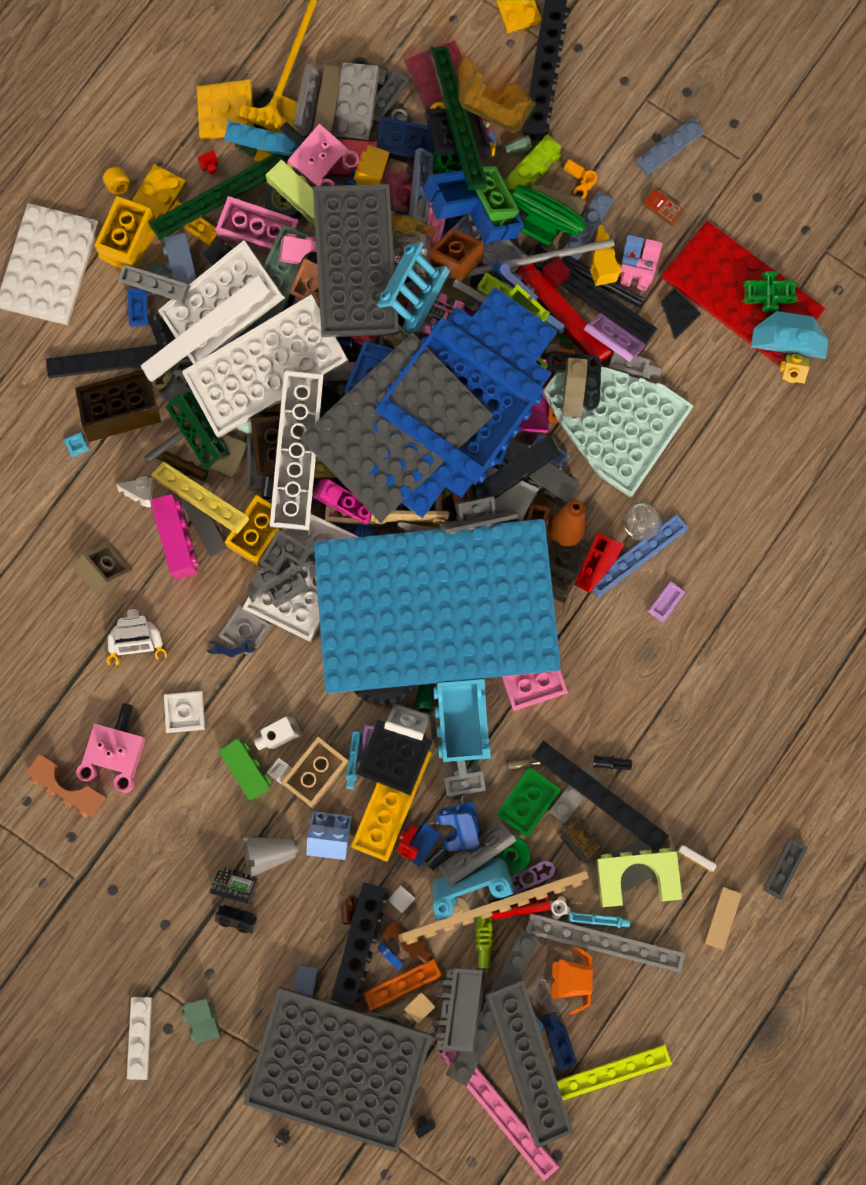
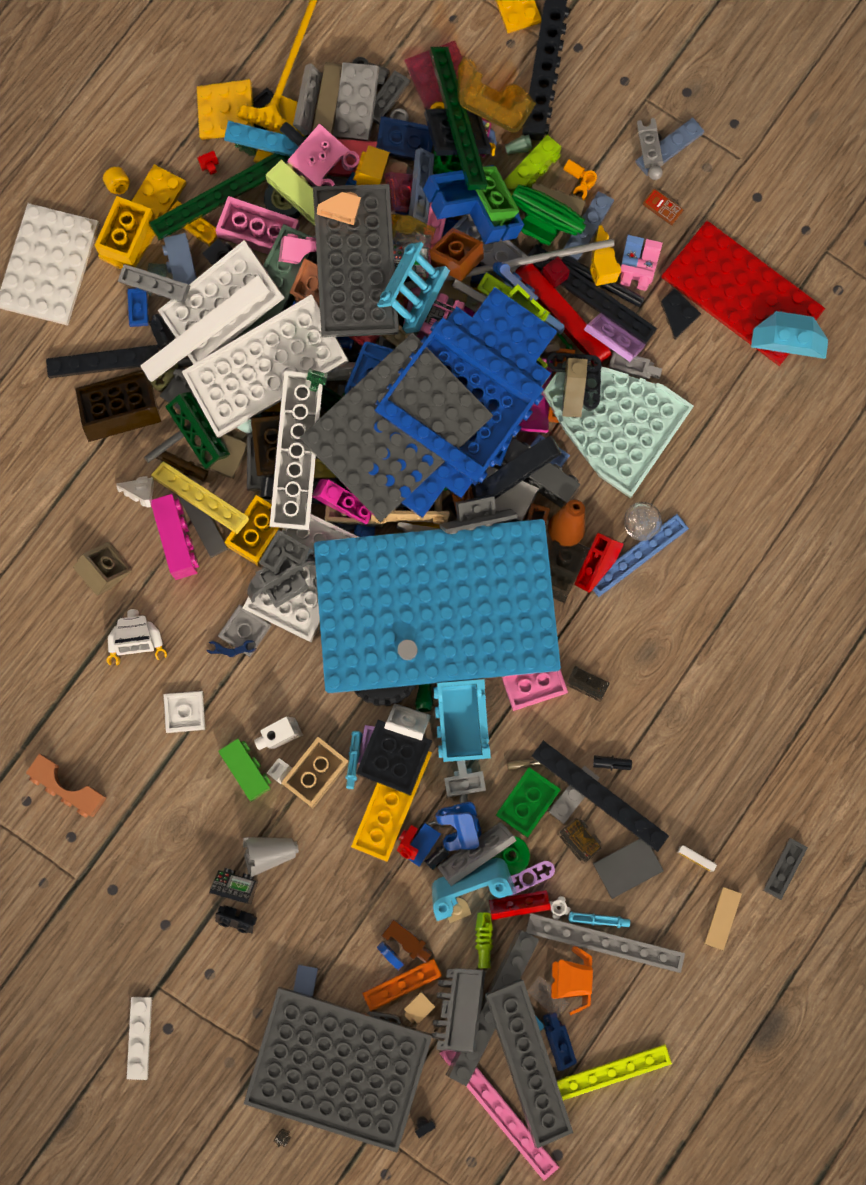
medium azure tile [64,432,89,458] -> none
bright pink piece [76,703,146,793] -> none
sand green brick [181,997,222,1044] -> none
light blue slope [306,811,352,860] -> none
black brick [331,882,389,1006] -> none
reddish brown arm [341,895,358,925] -> none
white tile [388,885,415,913] -> none
tan plate [398,871,589,945] -> none
yellowish green arch [596,848,682,907] -> none
lavender tile [647,581,685,623] -> none
green axle [743,271,797,313] -> none
yellow brick [779,354,809,384] -> none
none -> clear green tile [306,368,328,392]
none -> light nougat slope [317,192,361,225]
none -> light grey tile [398,640,418,660]
none -> clear smoke hinge [566,666,610,702]
none -> light grey plate [637,118,663,180]

